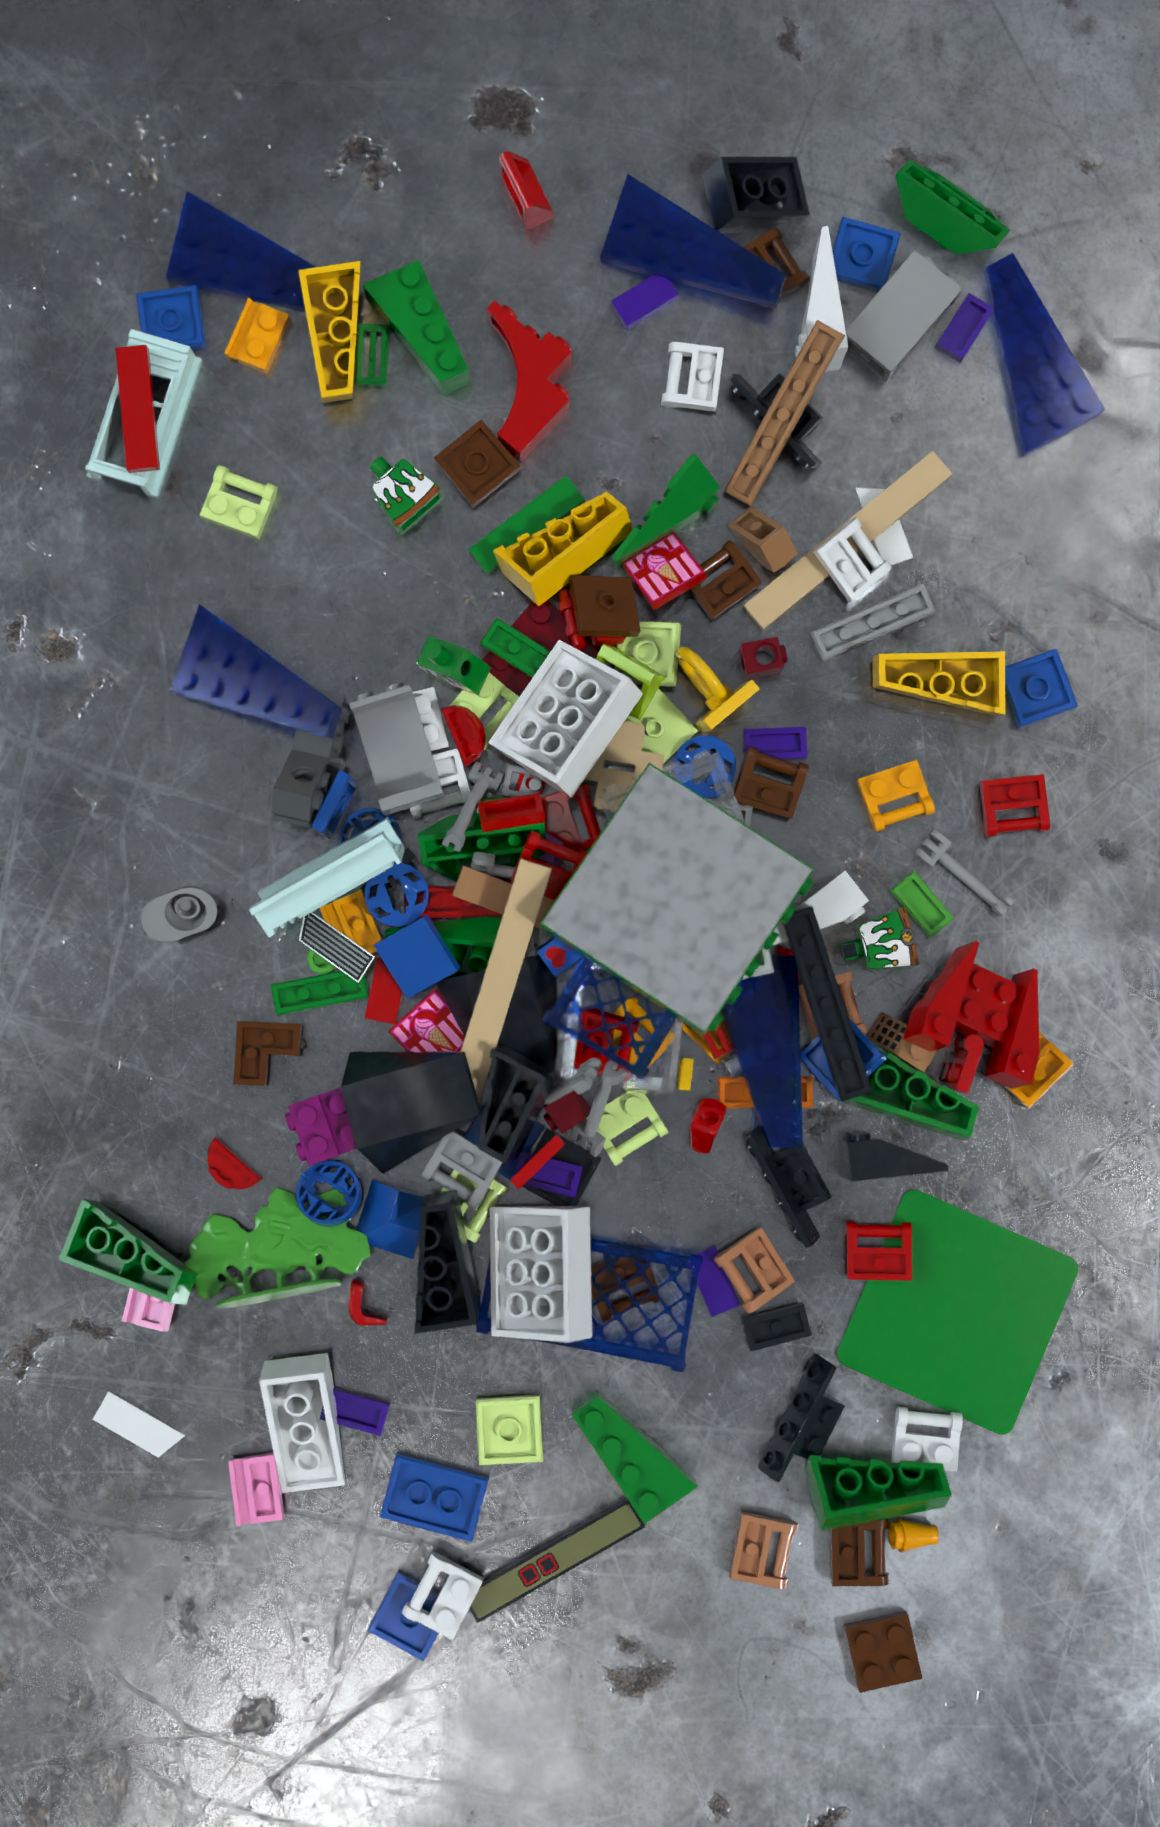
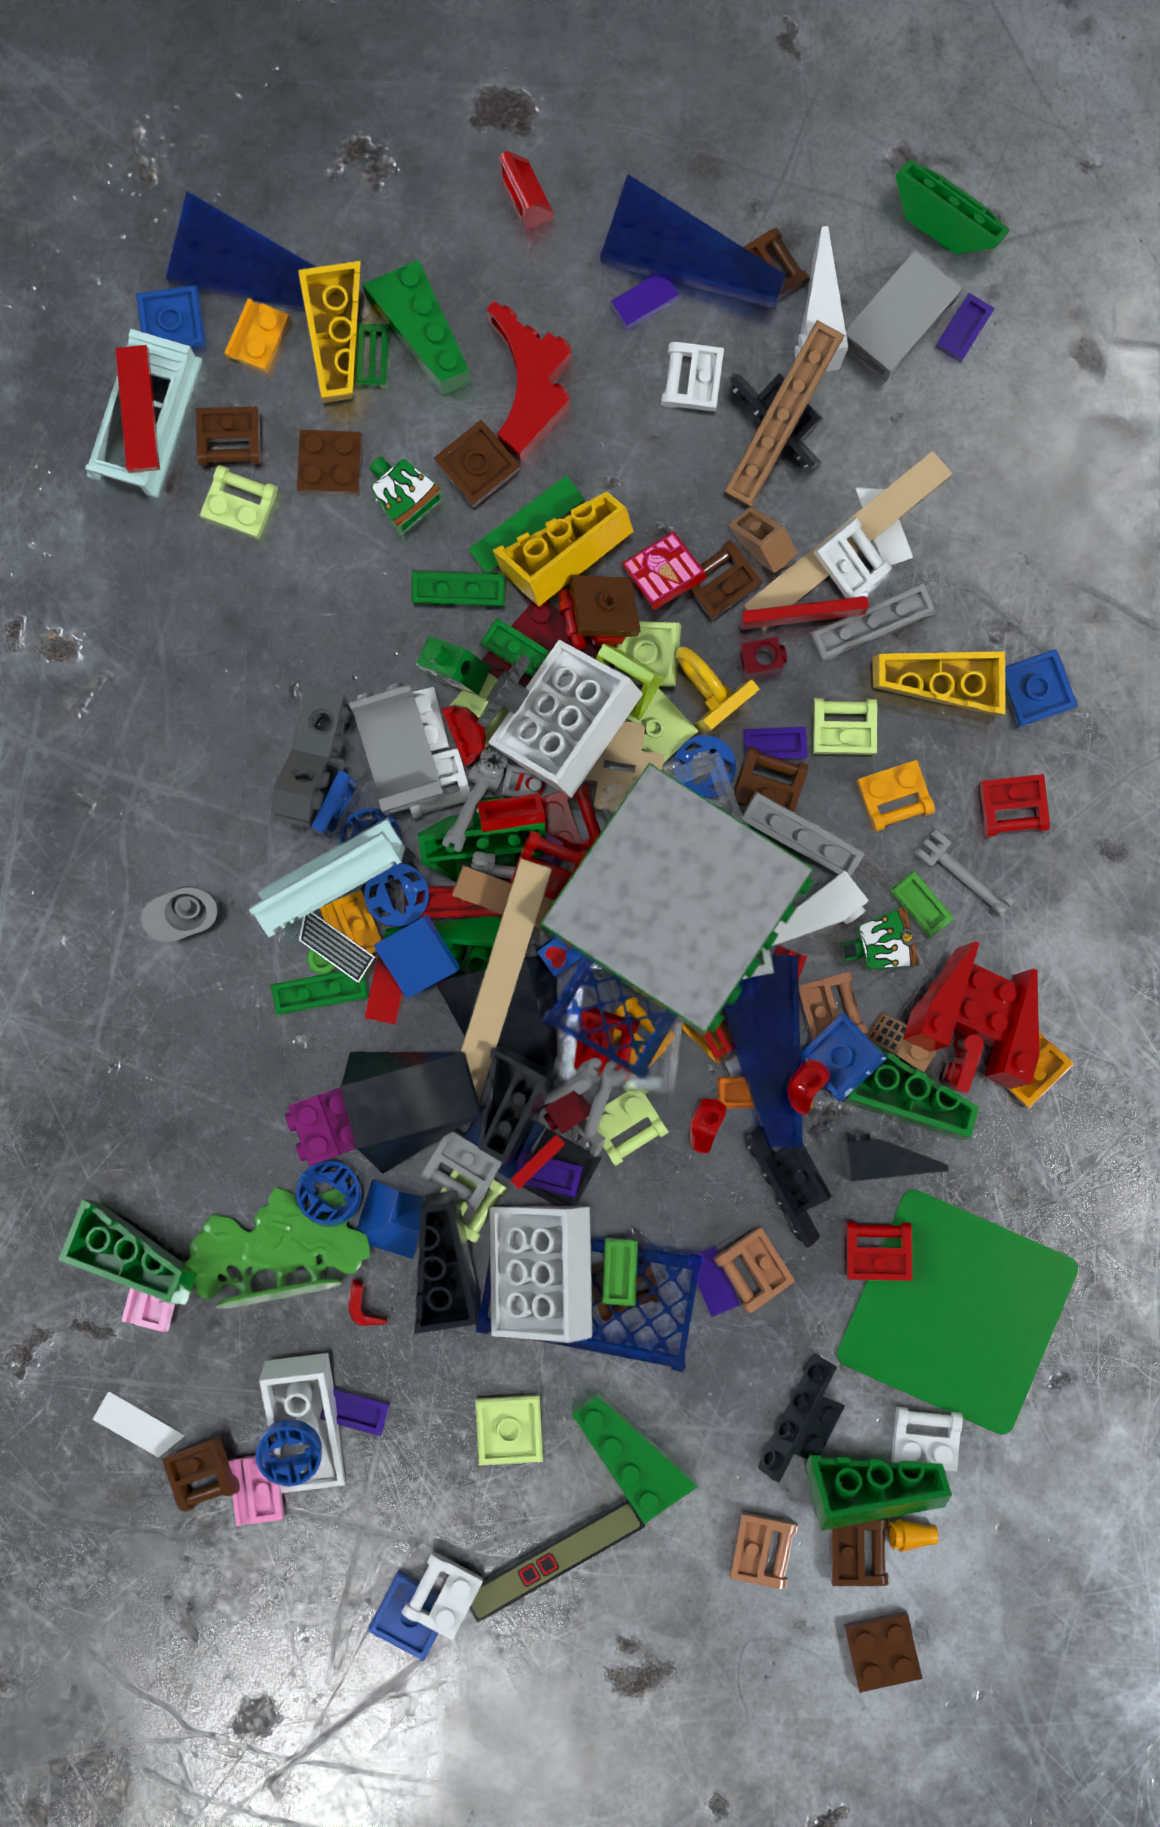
clear blue wing [169,604,343,739] -> none
red tile [207,1137,263,1190] -> none
reddish brown plate [233,1021,302,1086] -> none
blue tile [380,1452,489,1542] -> none
tile [388,989,465,1052] -> none
green wedge [611,453,720,569] -> none
yellow tile [676,1058,694,1091] -> none
black slope [702,157,810,233] -> none
black plate [741,1303,812,1352] -> none
black tile [782,906,872,1102] -> none
blue tile [832,216,901,293] -> none
clear blue wing [984,253,1105,457] -> none
none -> reddish brown plate [162,1437,240,1512]
none -> reddish brown plate [196,406,262,466]
none -> blue piece [256,1419,322,1486]
none -> reddish brown plate [297,429,363,496]
none -> green tile [411,570,505,606]
none -> dark grey gear [477,653,530,727]
none -> light grey bush [477,747,508,778]
none -> bright green tile [602,1238,638,1306]
none -> red tile [740,596,869,630]
none -> light grey plate [740,791,865,877]
none -> red hair [787,1059,830,1115]
none -> yellowish green plate [813,698,877,755]

